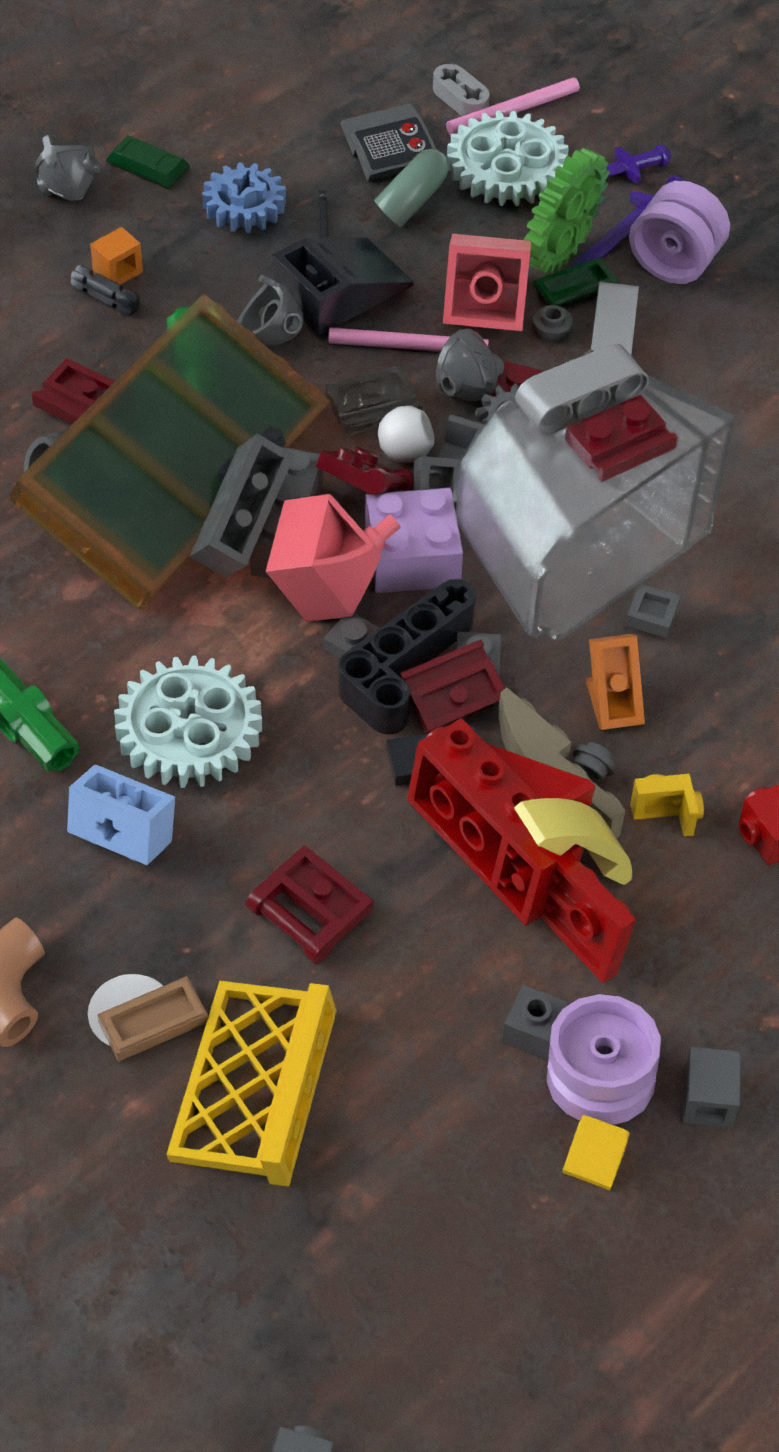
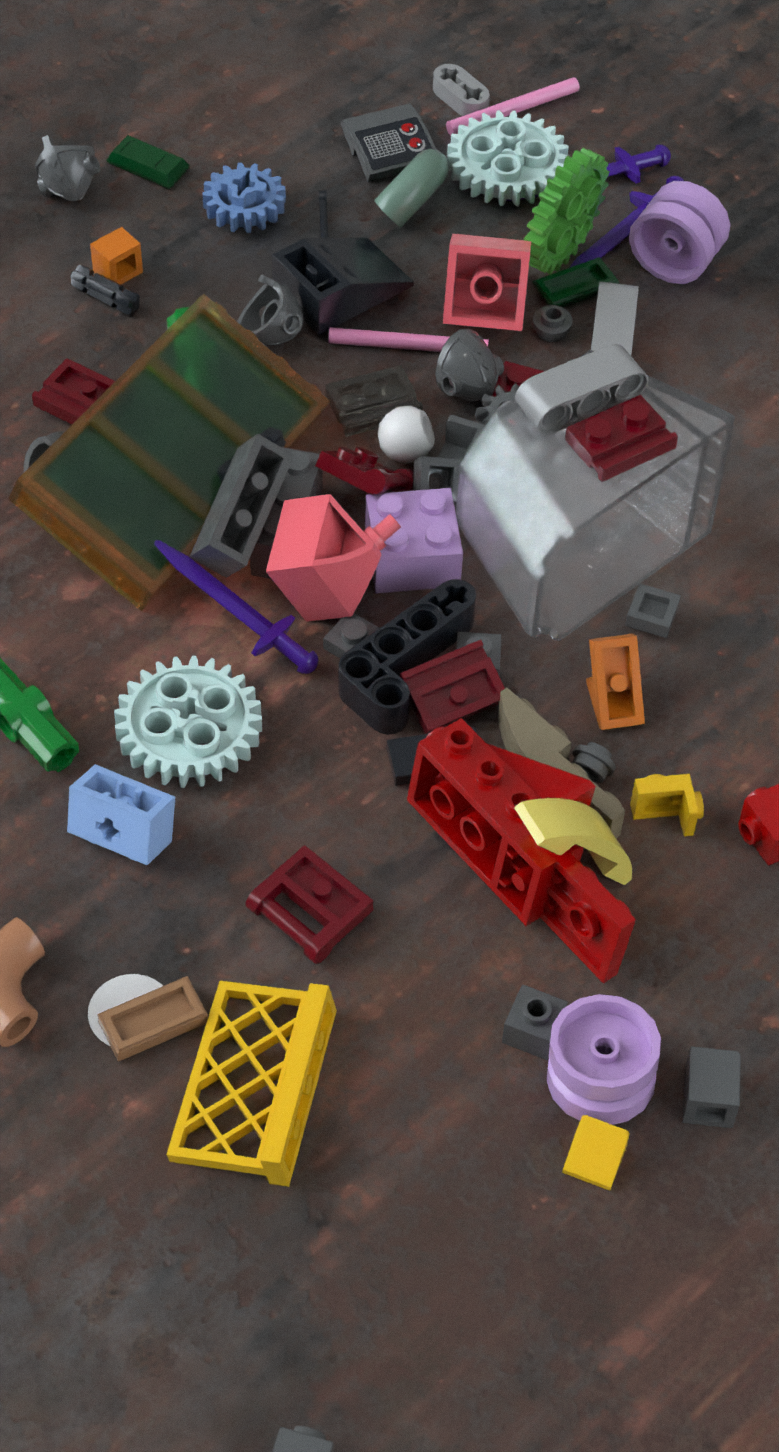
none -> dark purple sword [154,540,318,674]

